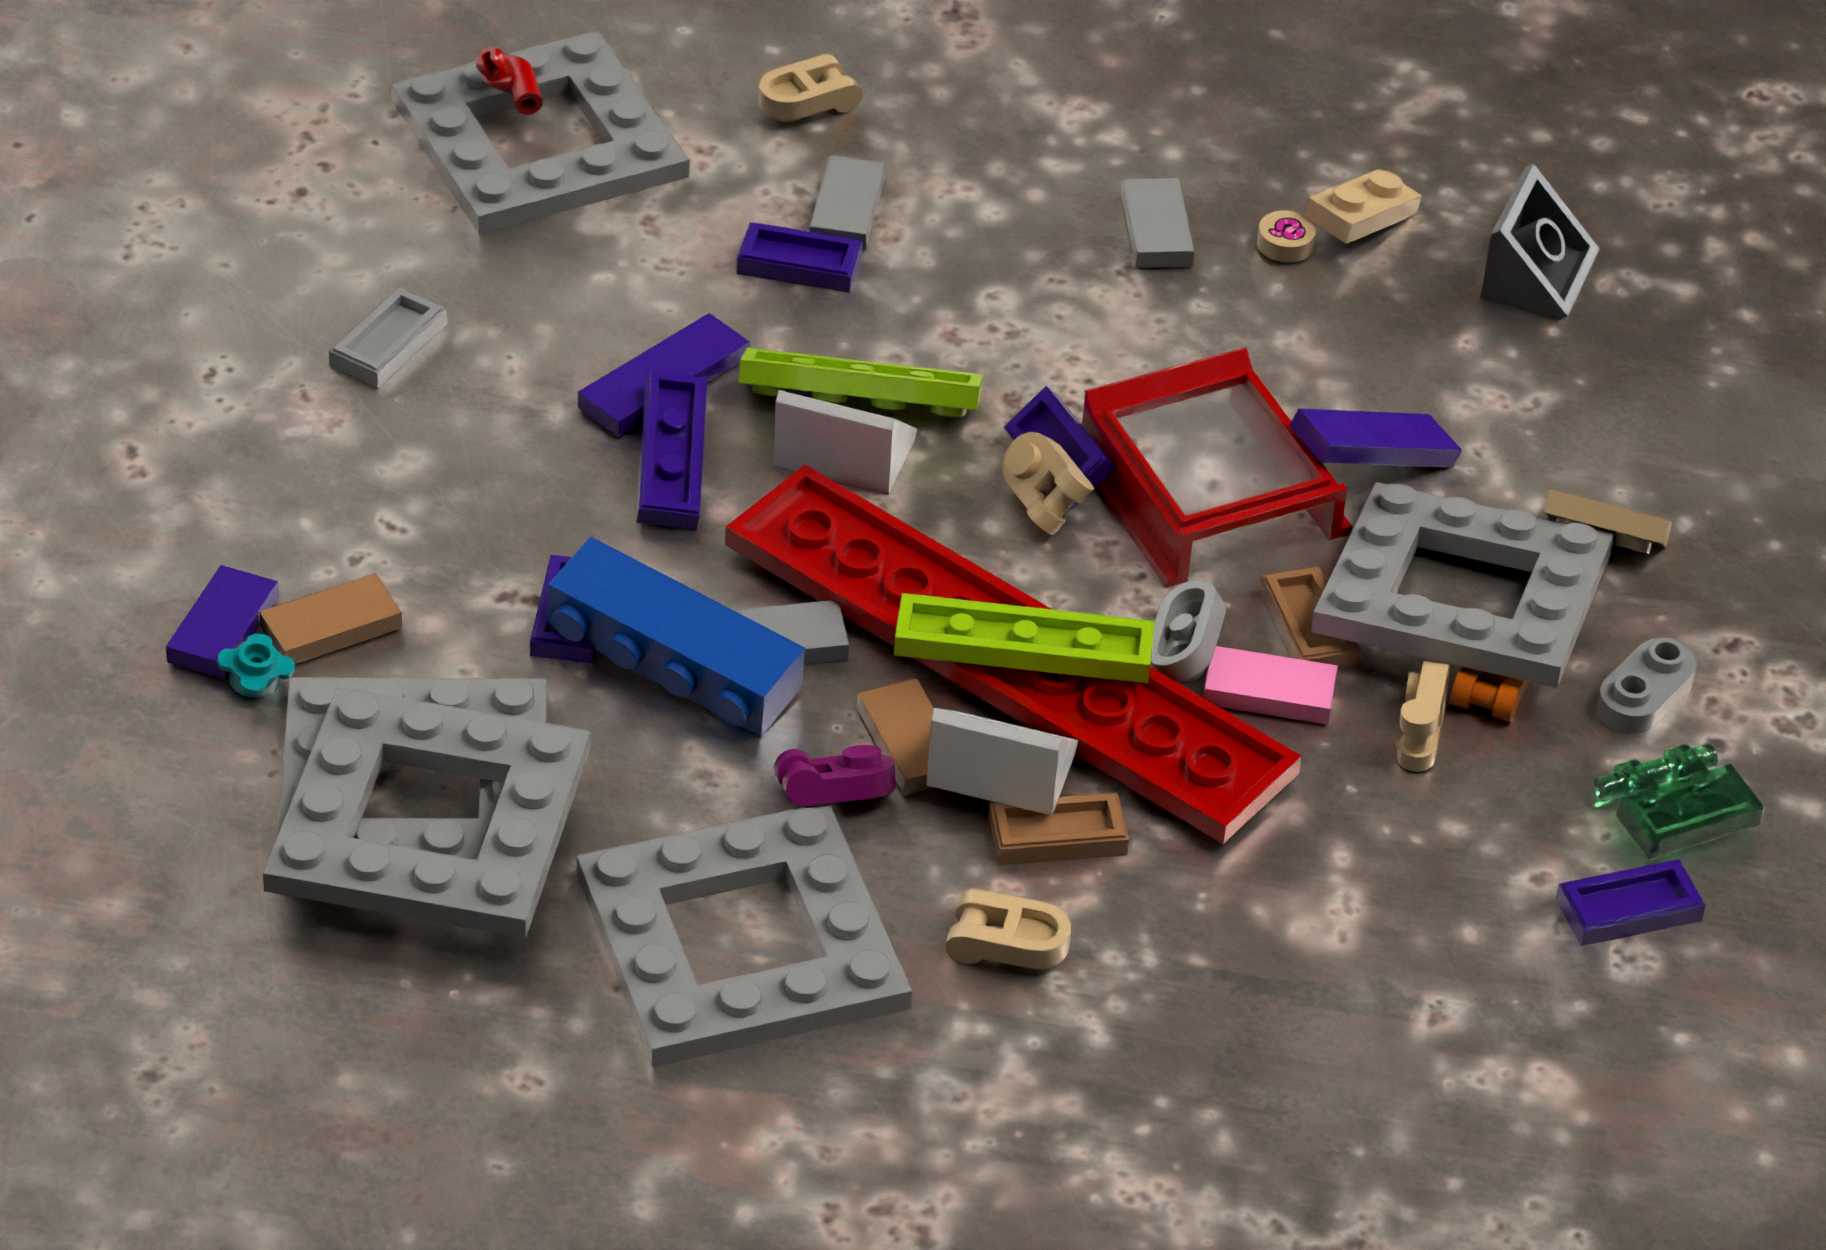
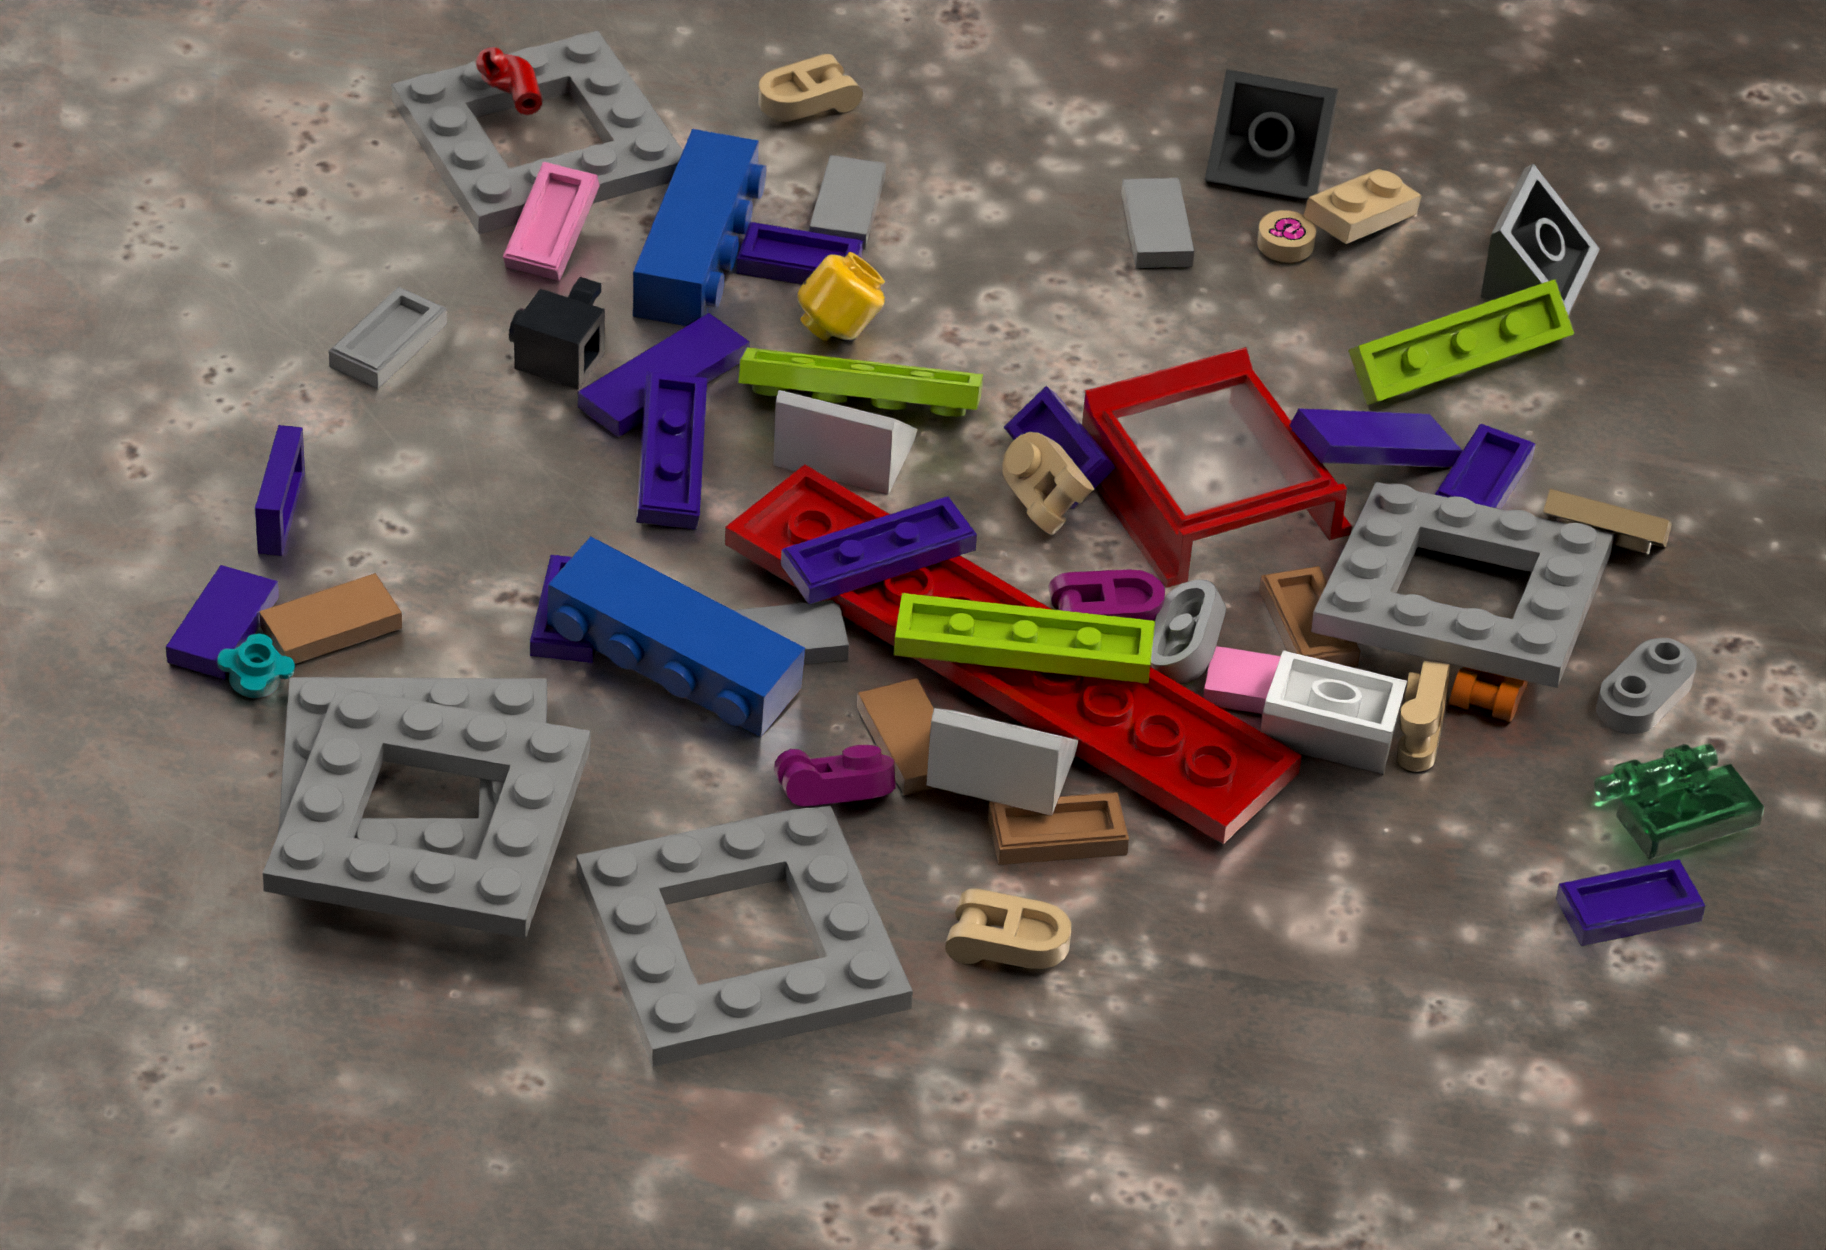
none -> dark purple tile [255,425,305,556]
none -> bright pink tile [503,162,600,281]
none -> black brick [509,277,605,390]
none -> blue brick [633,129,767,326]
none -> dark purple tile [781,496,977,604]
none -> yellow head [797,252,885,341]
none -> magenta plate [1048,569,1165,621]
none -> dark grey slope [1205,69,1338,200]
none -> white slope [1261,651,1407,774]
none -> lime plate [1348,279,1574,406]
none -> dark purple tile [1435,424,1536,509]

